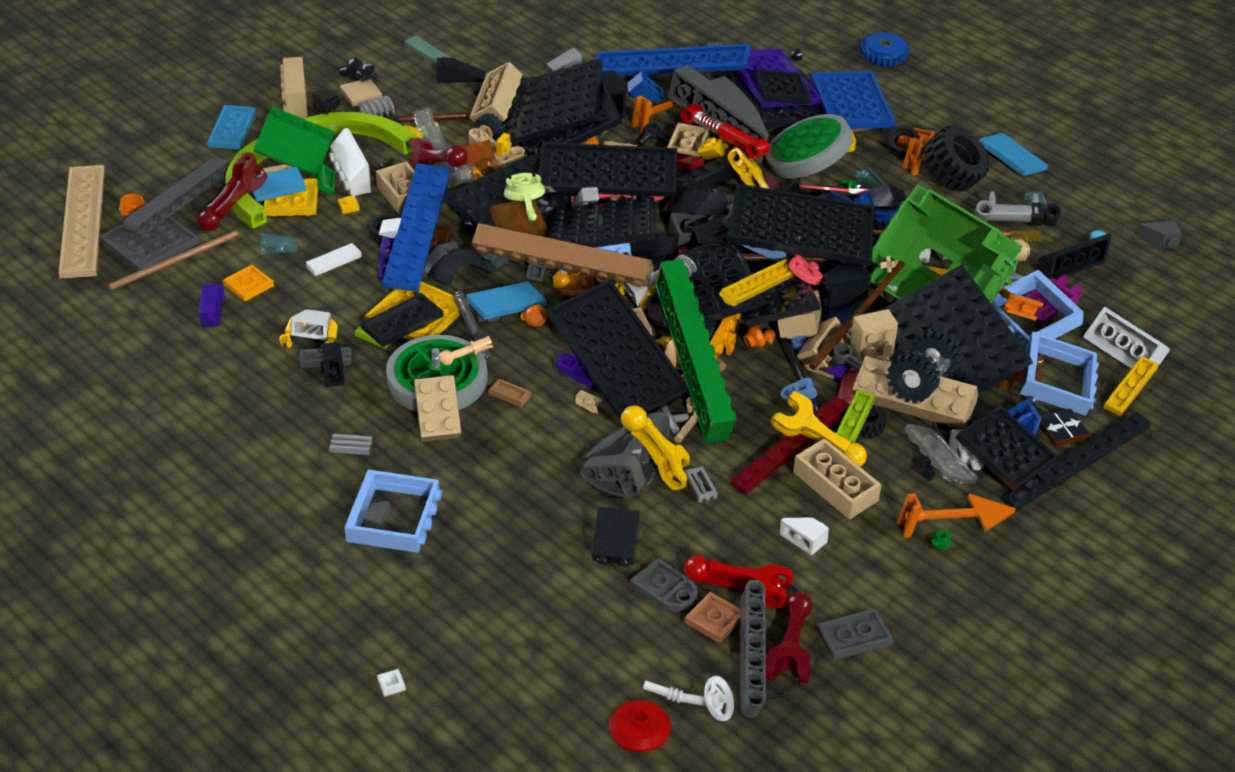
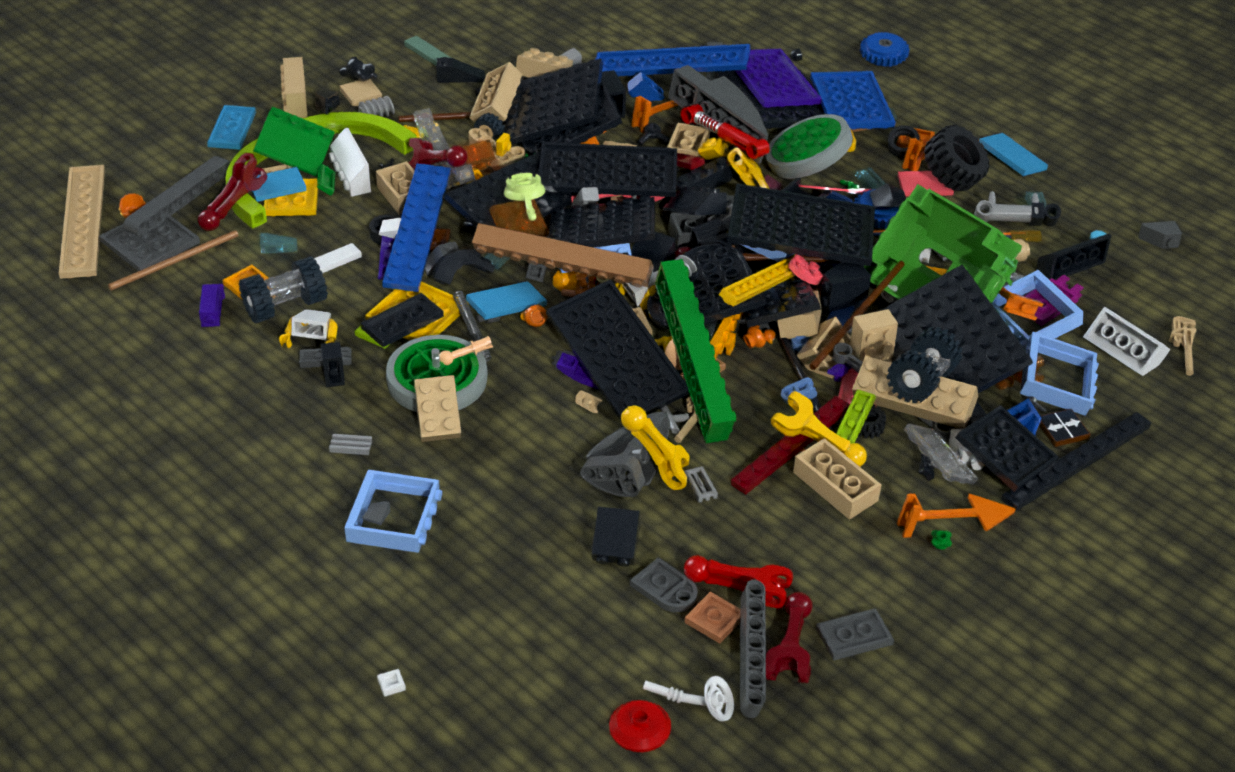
yellow plate [338,196,360,214] -> none
medium nougat tile [489,379,531,407] -> none
black plate [754,69,812,105] -> none
white slope [779,518,829,555] -> none
tan piece [880,256,898,272] -> none
yellow tile [1103,356,1159,416] -> none
none -> black plate [239,256,328,324]
none -> tan brick [516,48,573,78]
none -> coral tile [897,171,954,197]
none -> tan piece [1169,316,1196,376]

